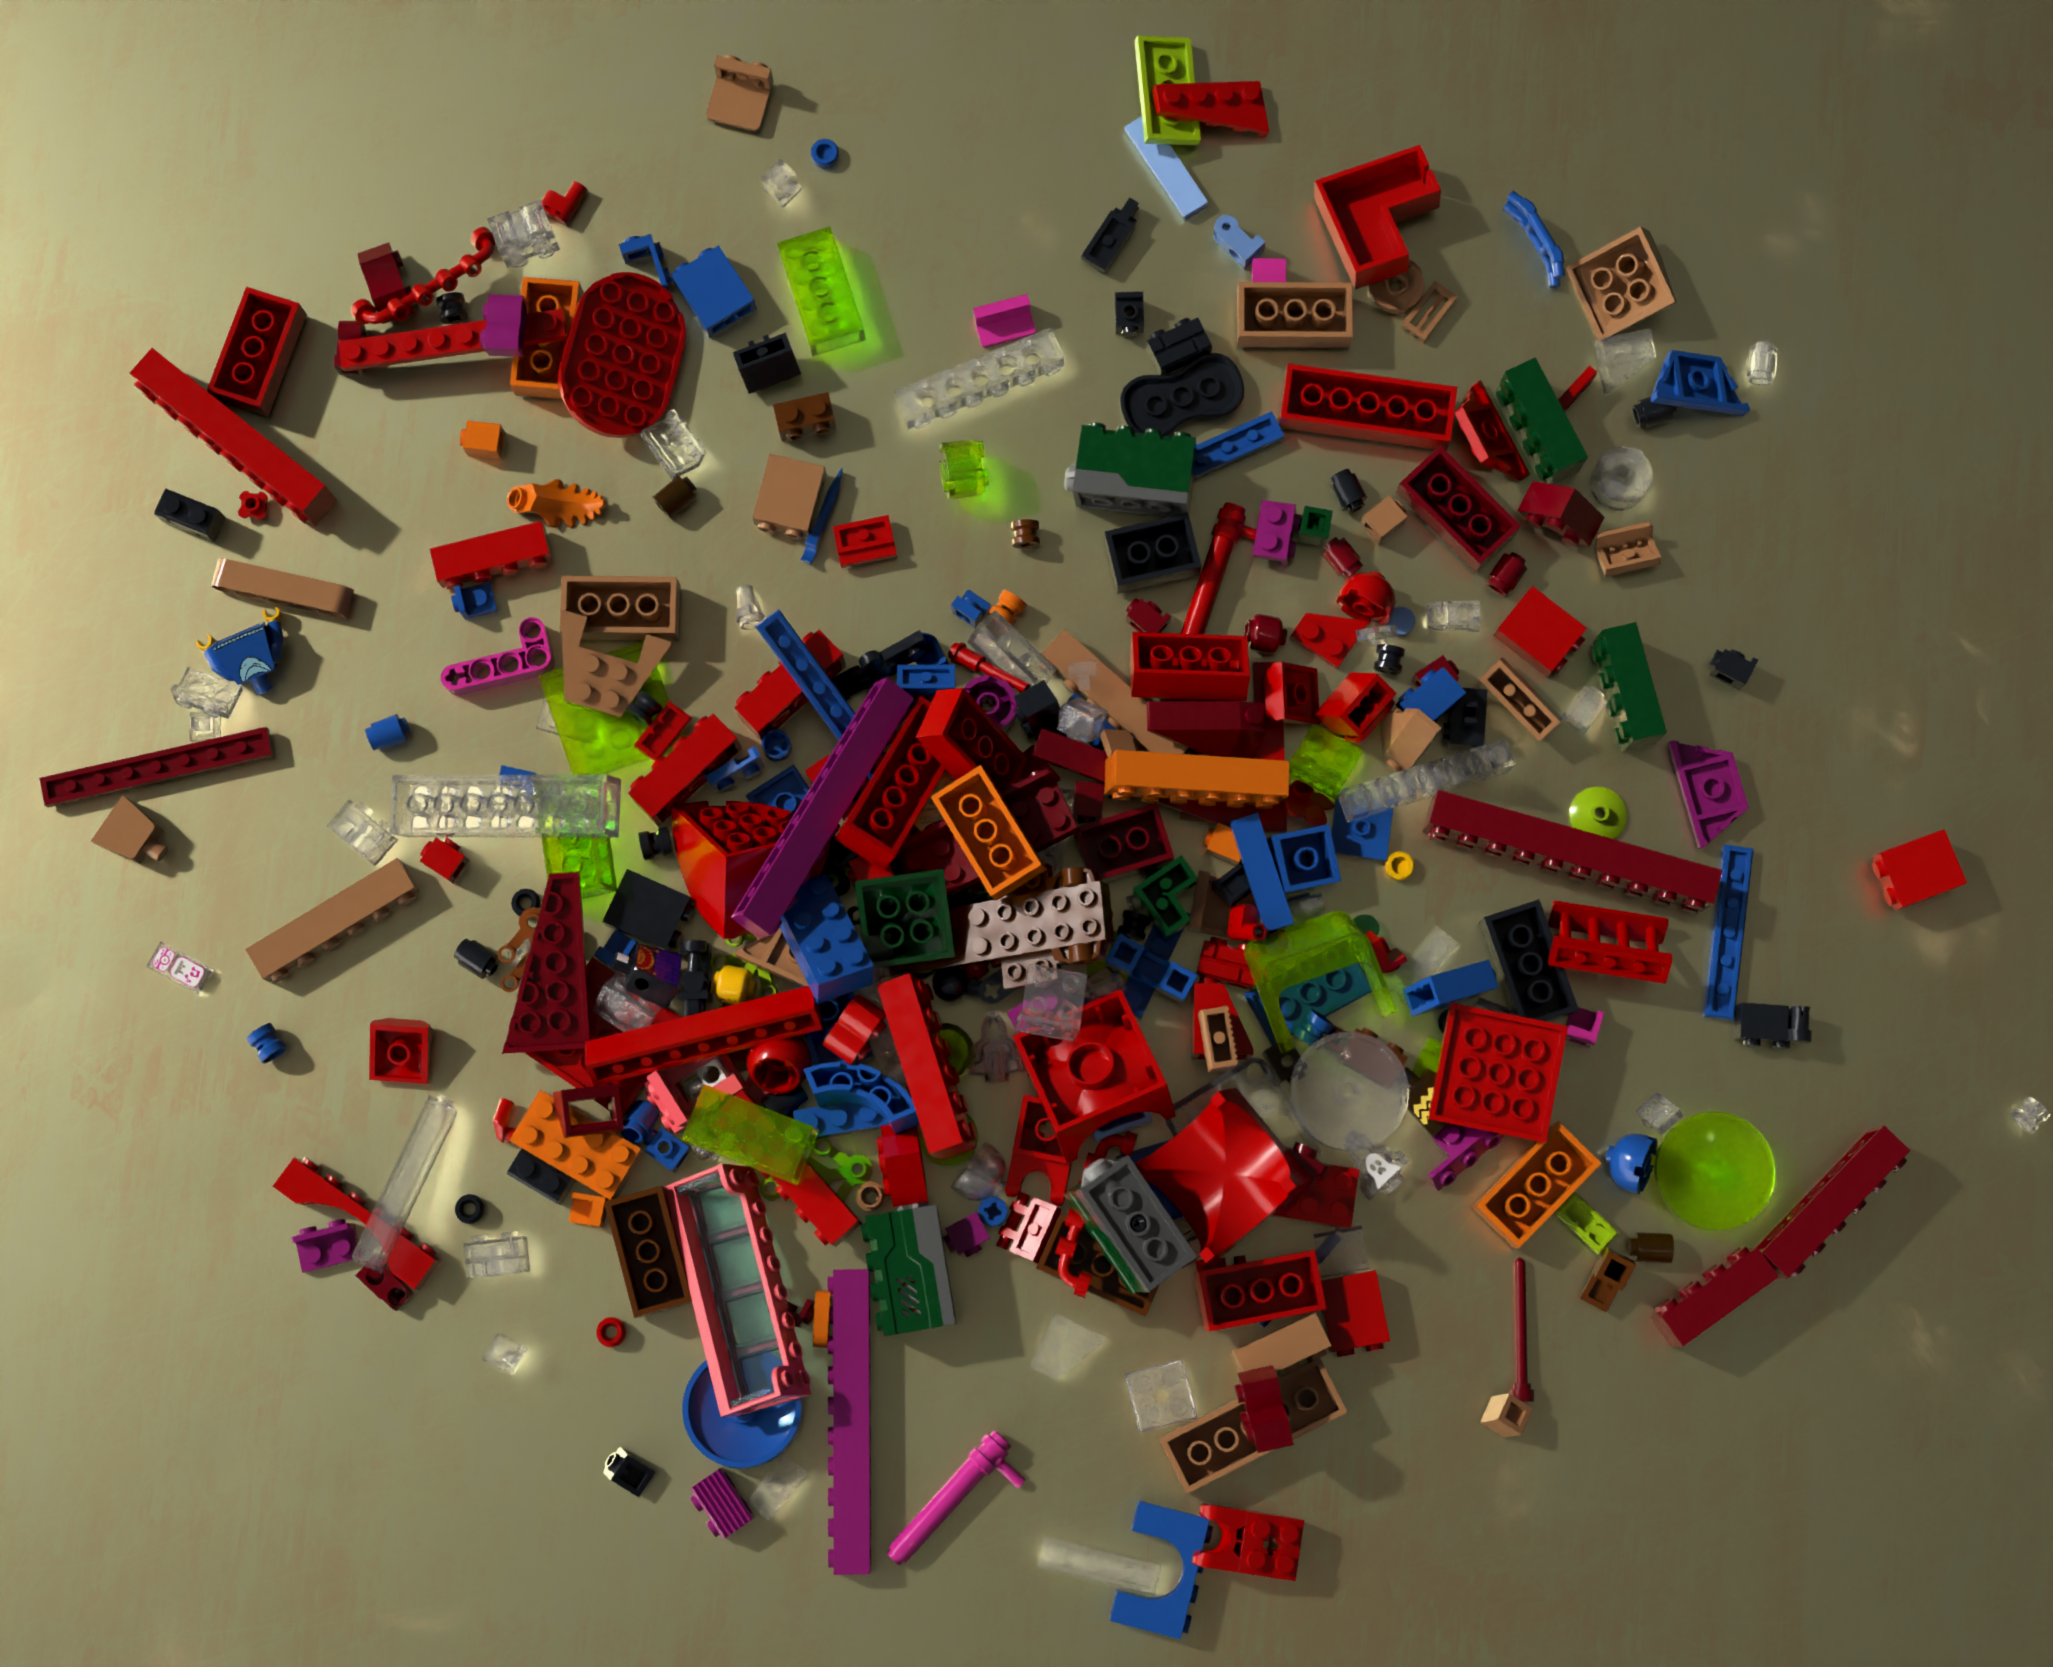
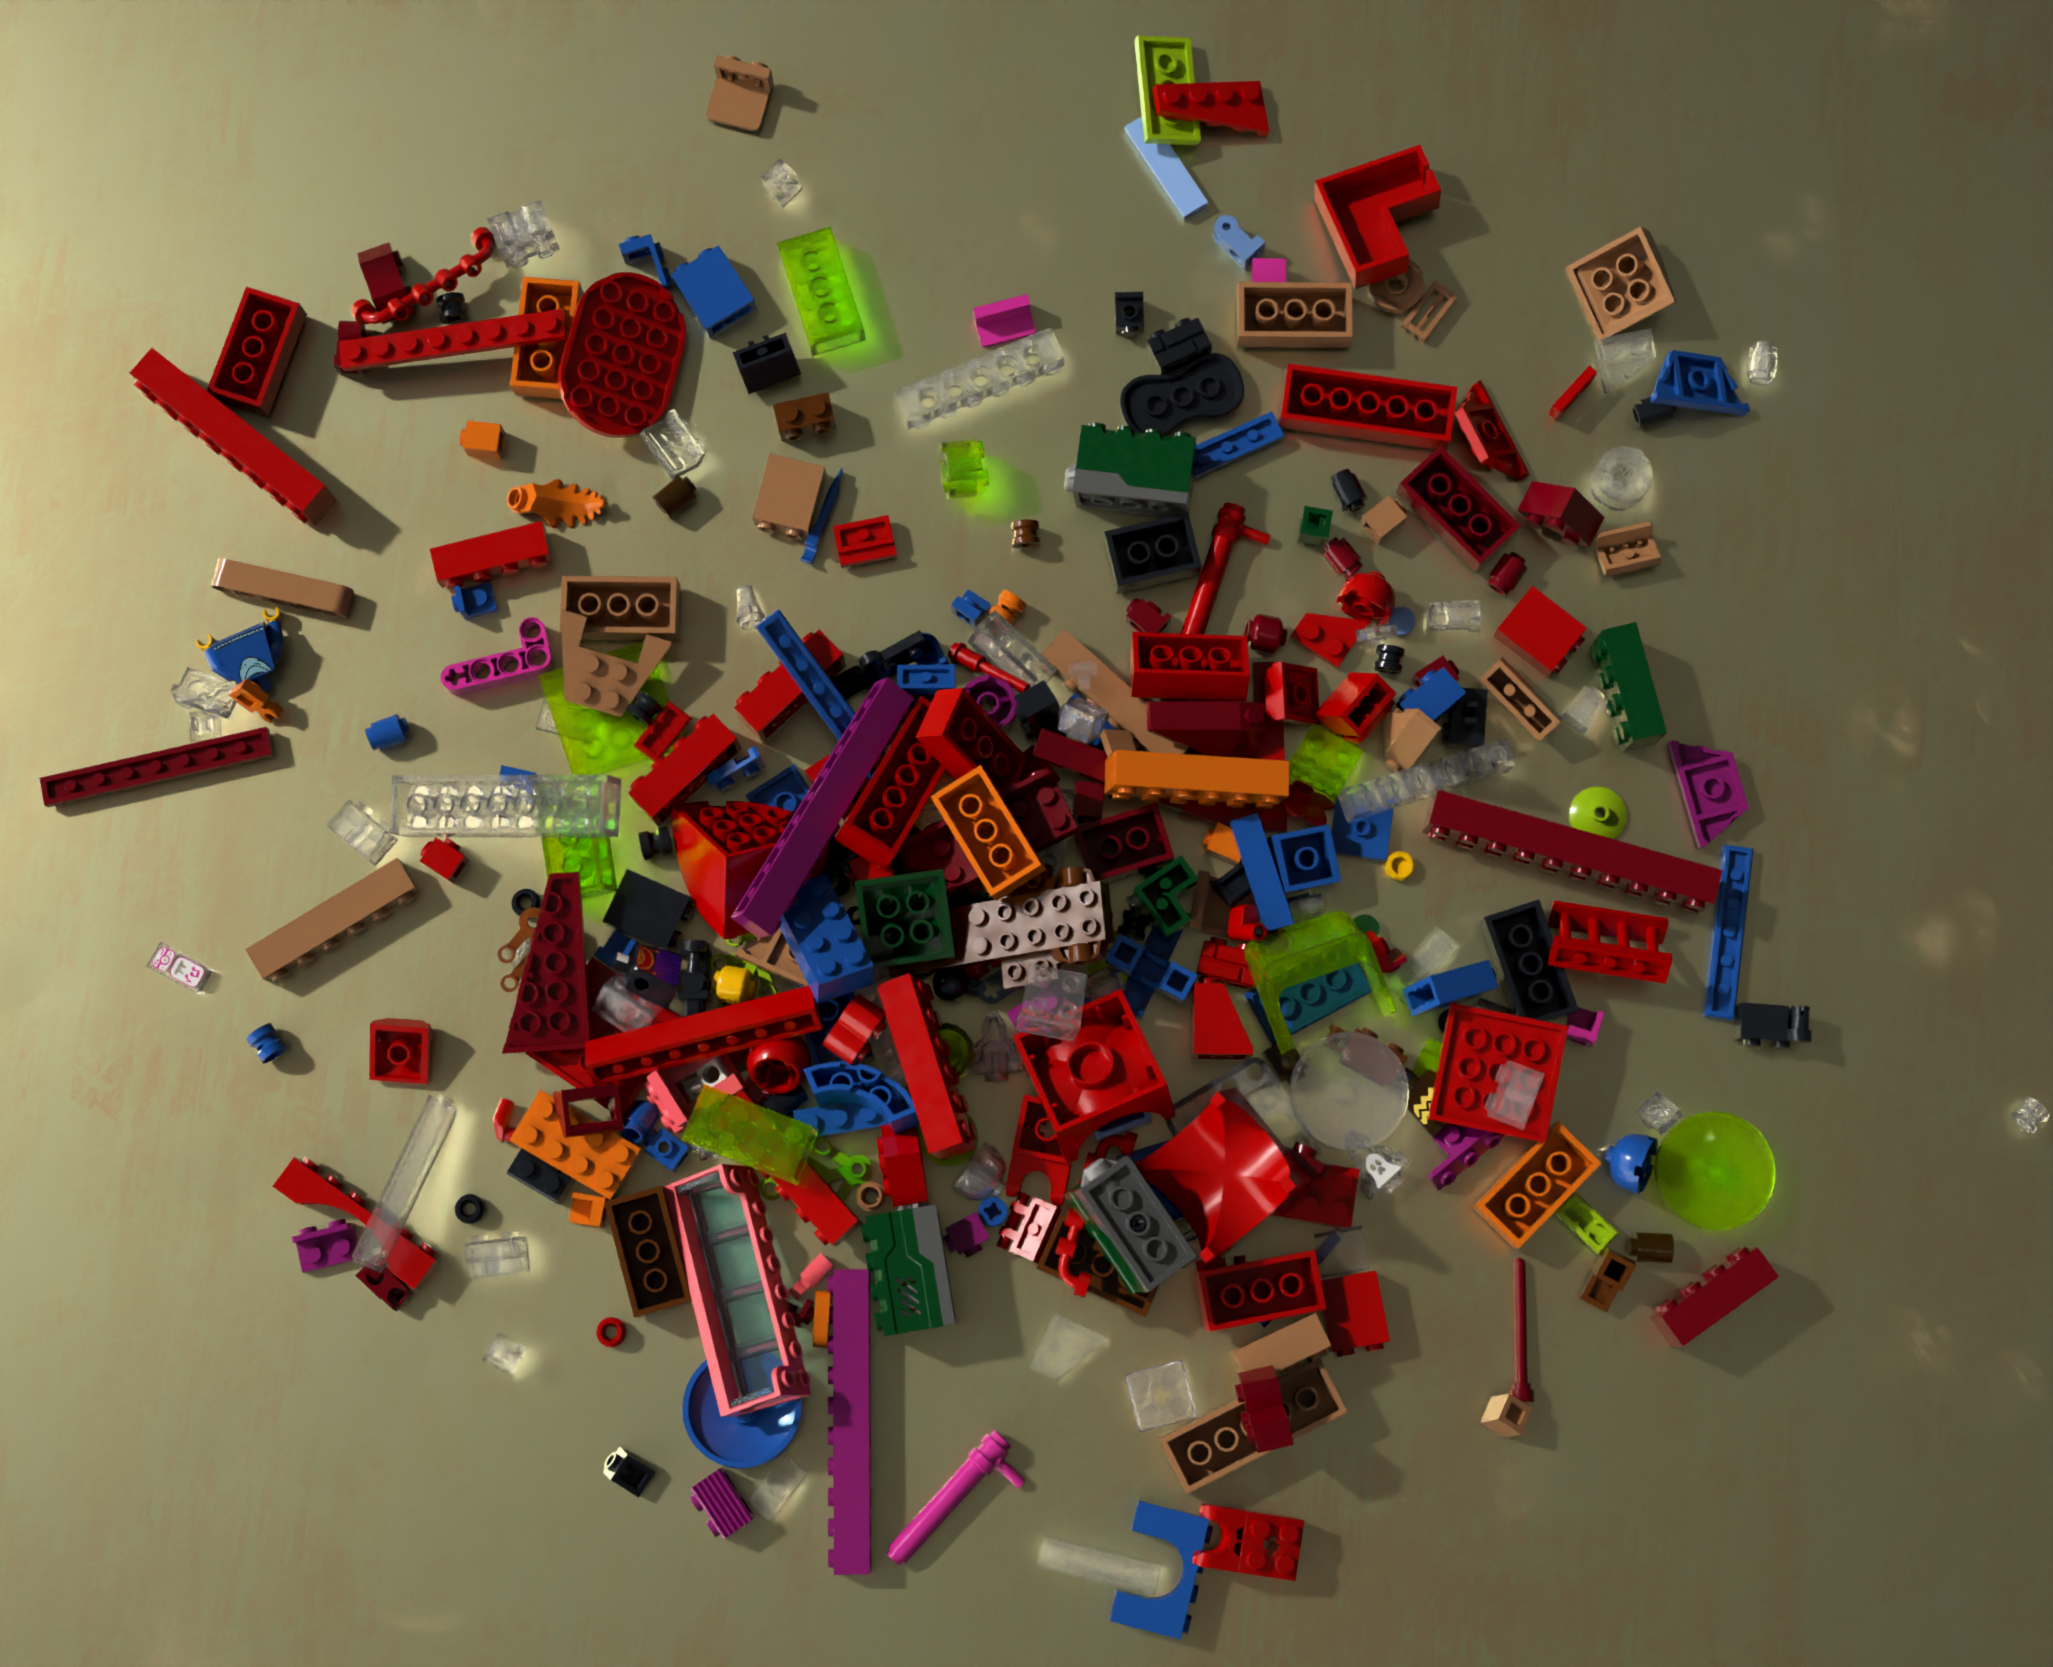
medium nougat torso [91,795,168,864] -> none
black brick [154,489,225,542] -> none
red plate [238,491,268,520] -> none
black brick [454,939,499,979] -> none
magenta brick [480,294,528,357] -> none
red piece [537,181,588,226] -> none
blue wheel [762,729,792,763] -> none
blue tile [811,139,839,169] -> none
black hinge [1081,197,1139,274] -> none
medium nougat brick [1198,1006,1239,1072] -> none
magenta bracket [1252,500,1301,566] -> none
wheel [1294,1009,1335,1050] -> none
dark green brick [1496,357,1588,485] -> none
blue piece [1502,190,1565,288] -> none
black brick [1709,649,1758,691] -> none
dark red brick [1756,1125,1911,1279] -> none
red brick [1872,829,1967,911] -> none
none -> orange plate [229,679,284,723]
none -> coral bar [788,1253,834,1300]
none -> clear brick [1484,1061,1545,1130]

